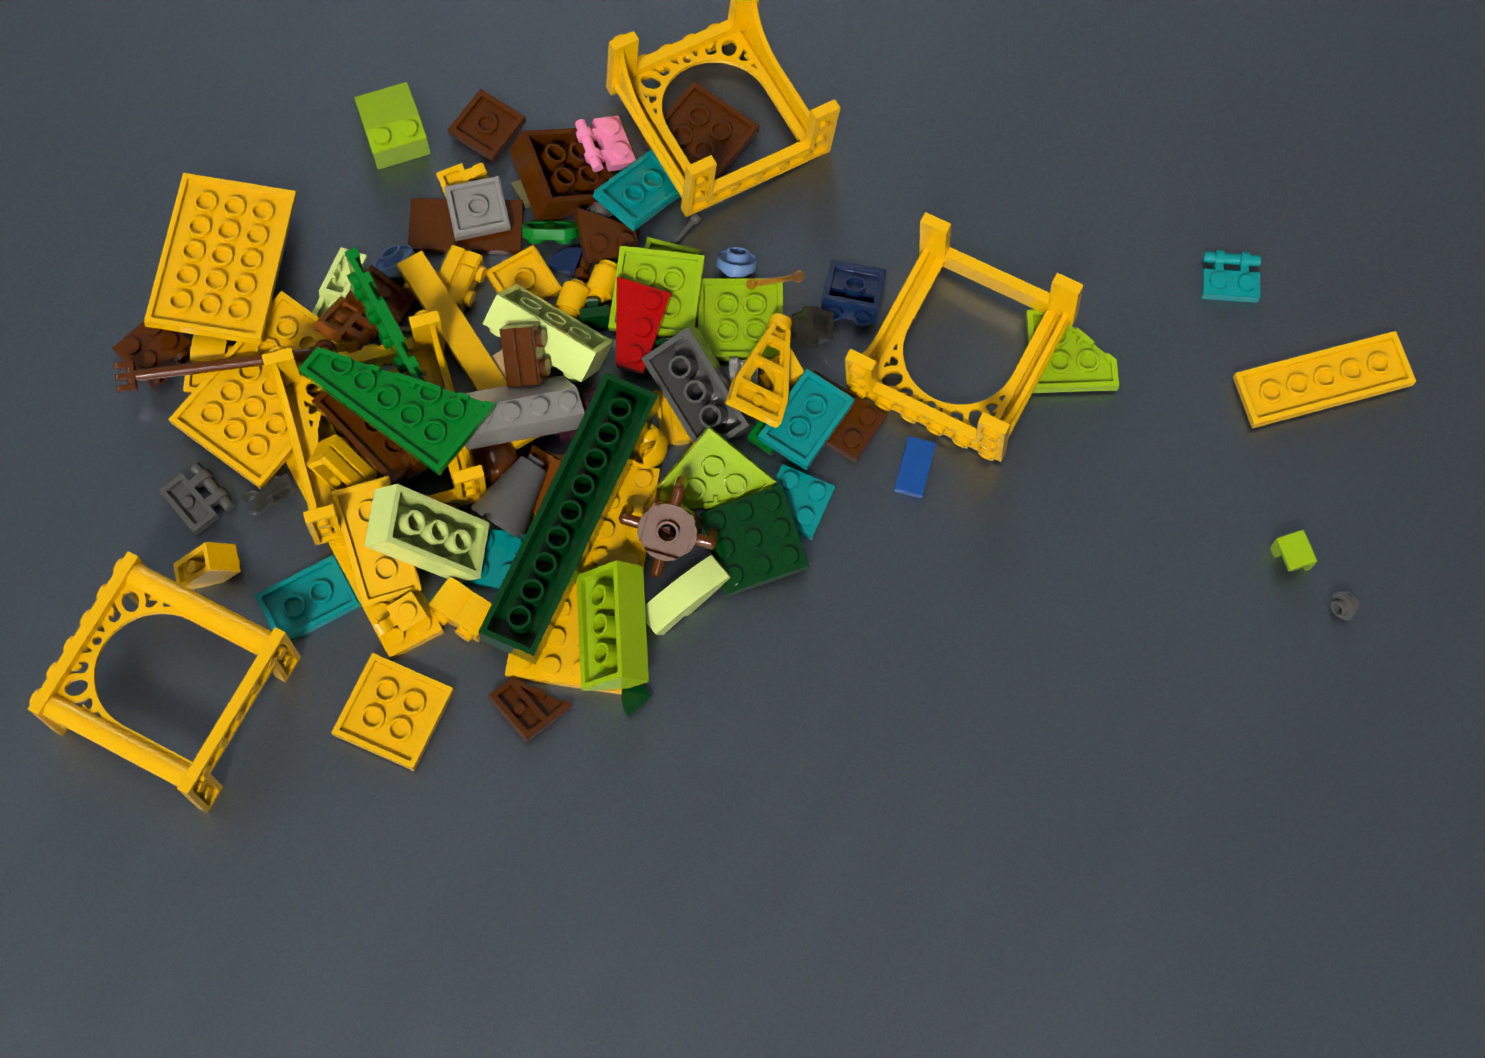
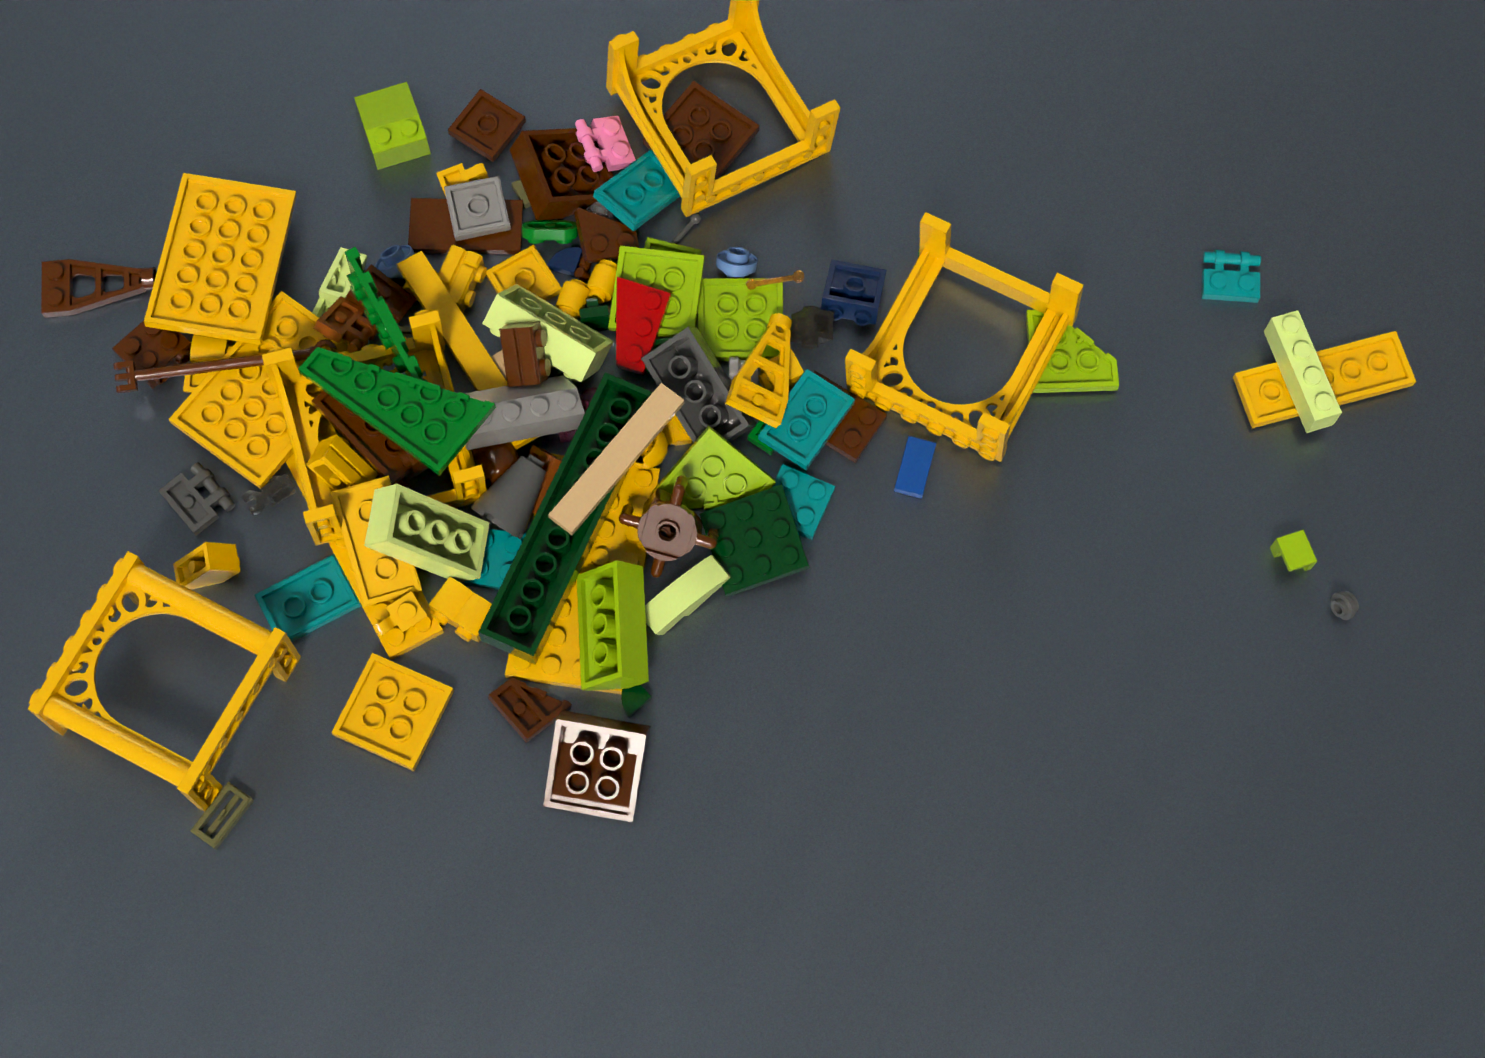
none -> reddish brown plate [41,259,157,318]
none -> olive tile [190,782,254,850]
none -> reddish brown slope [543,710,651,822]
none -> tan tile [548,383,684,535]
none -> yellowish green brick [1264,310,1342,433]

